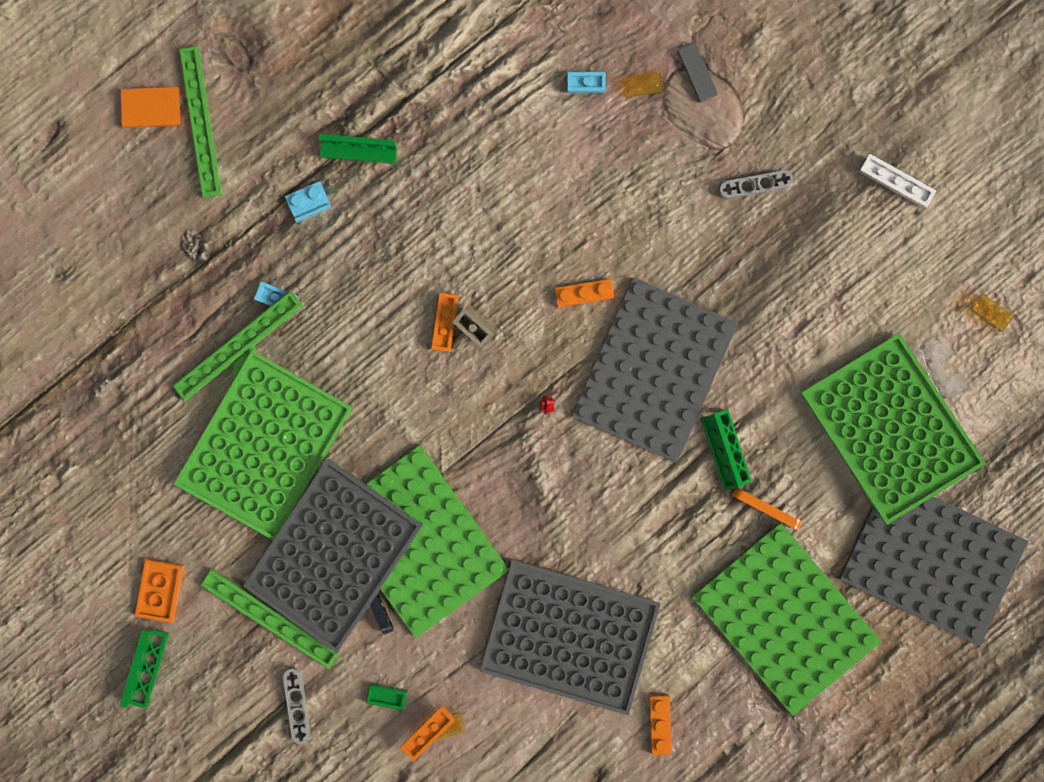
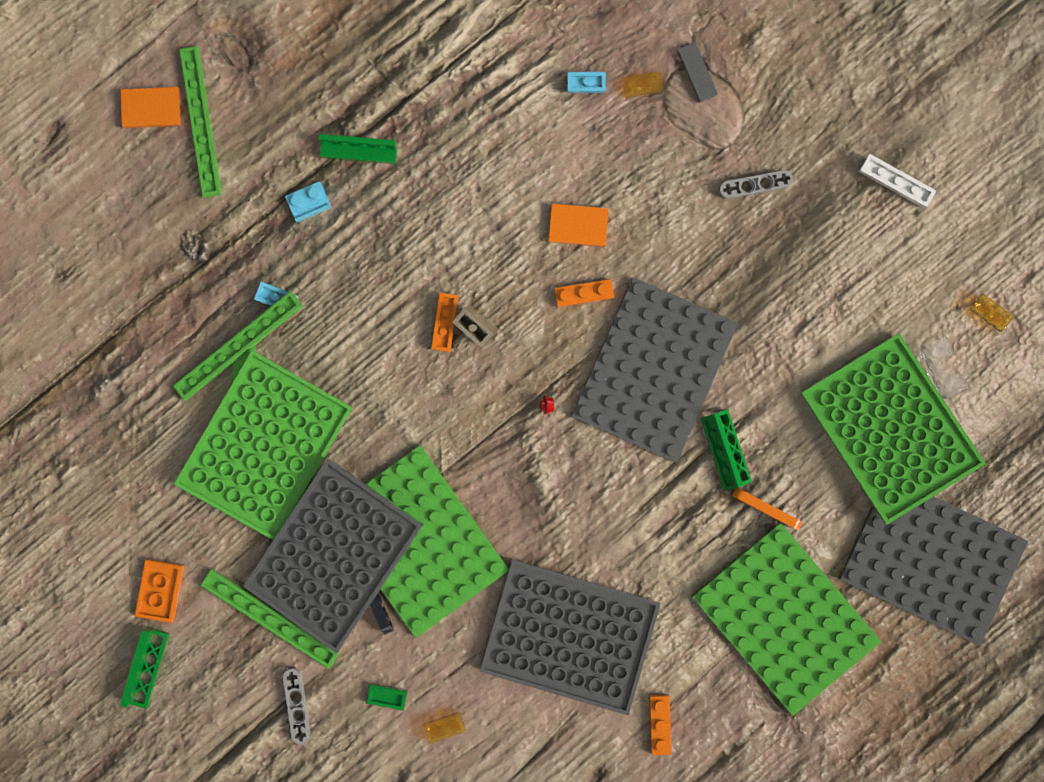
orange plate [400,705,456,762] -> none
none -> orange tile [549,204,609,247]

